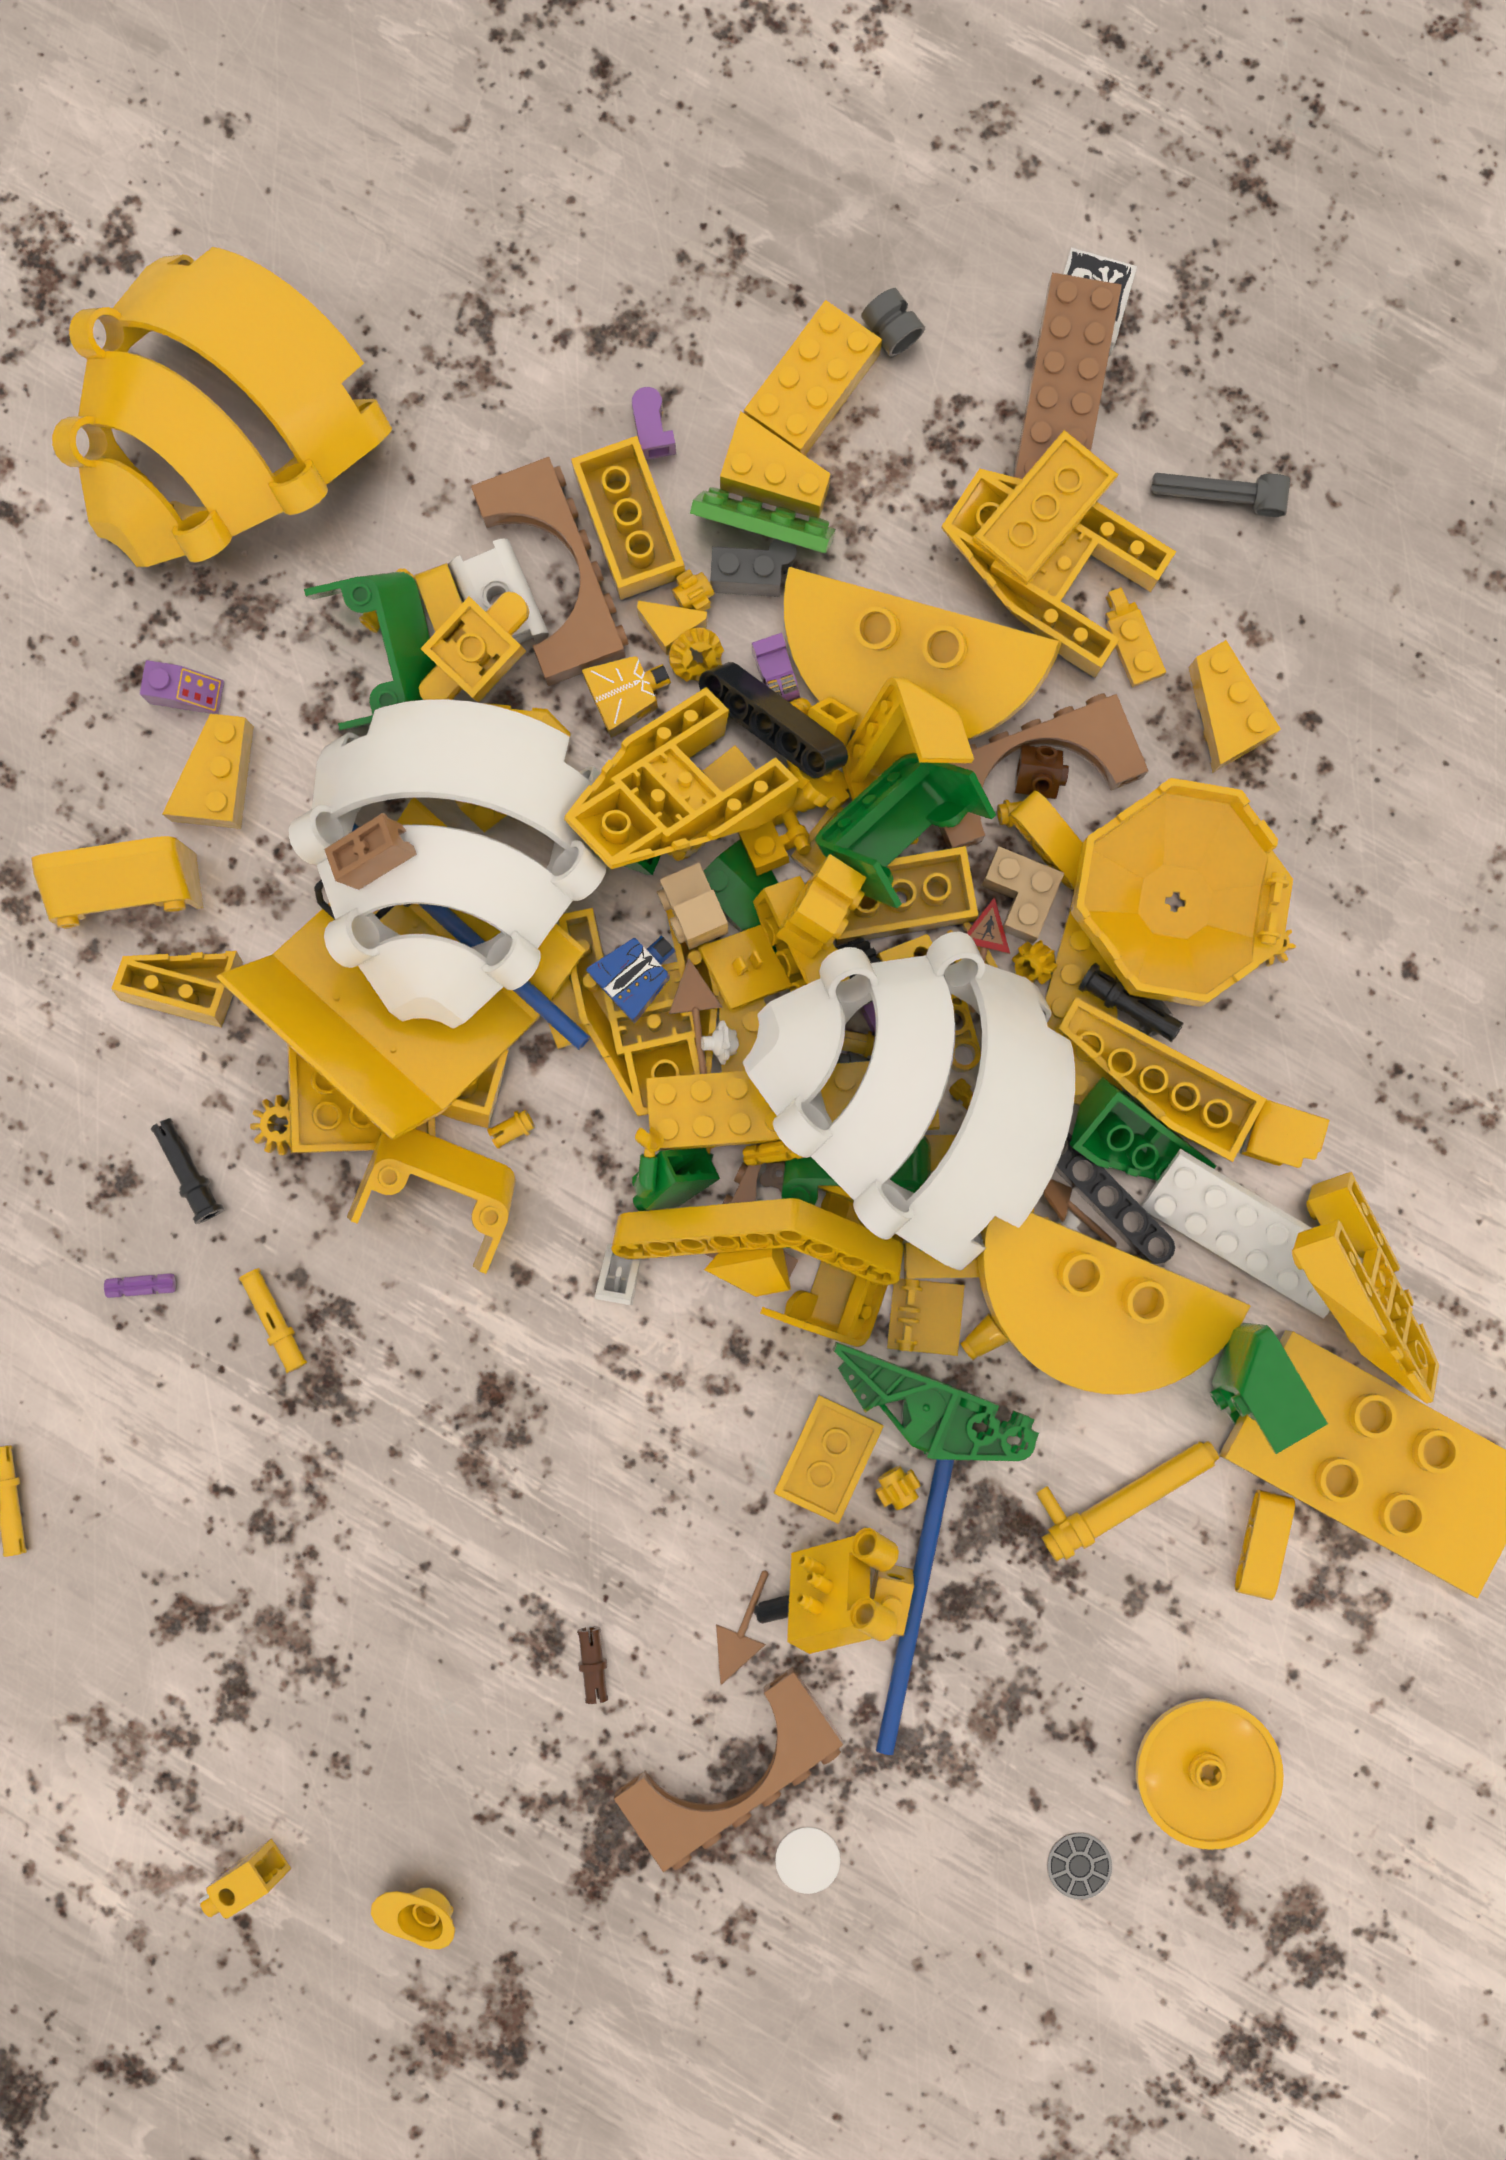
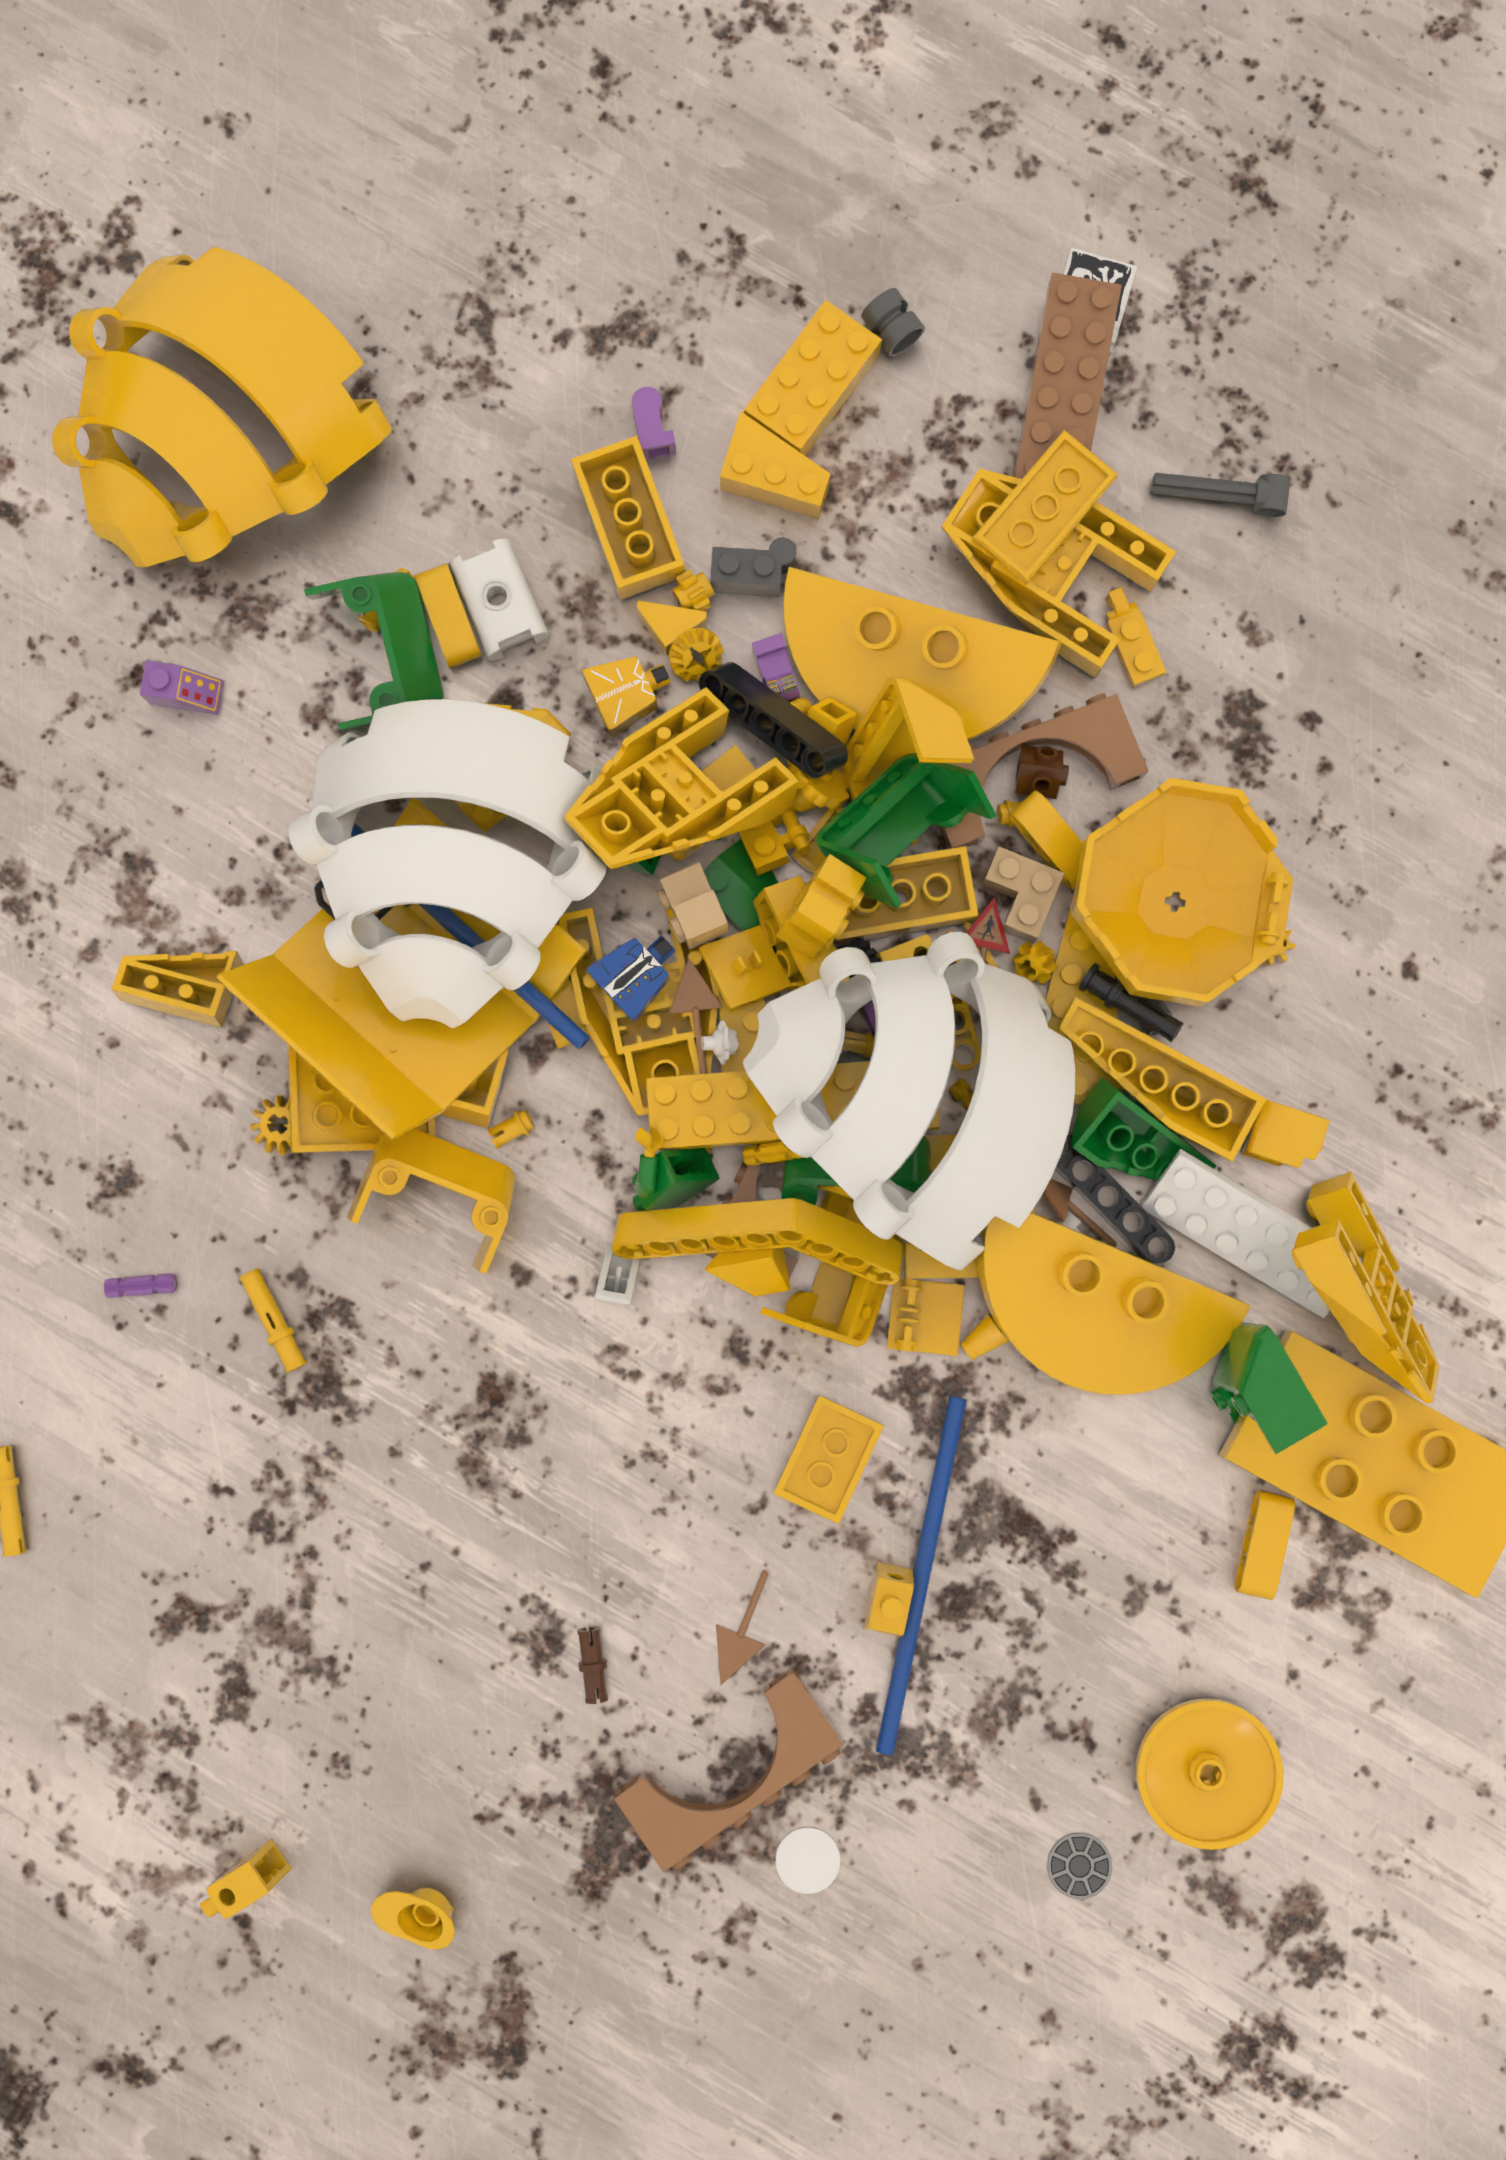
yellow windscreen [31,836,204,929] -> none
black pin [150,1118,224,1224] -> none
yellow wedge [162,714,254,829] -> none
medium nougat hinge [324,813,417,890] -> none
yellow brick [419,591,530,702] -> none
medium nougat arch [471,457,629,687] -> none
bright green plate [690,487,836,553] -> none
yellow piece [754,1528,899,1654] -> none
green connector [833,1342,1039,1461] -> none
yellow gear [876,1465,921,1511] -> none
yellow cylinder [1036,1441,1220,1562] -> none
yellow wedge [1188,640,1281,773] -> none

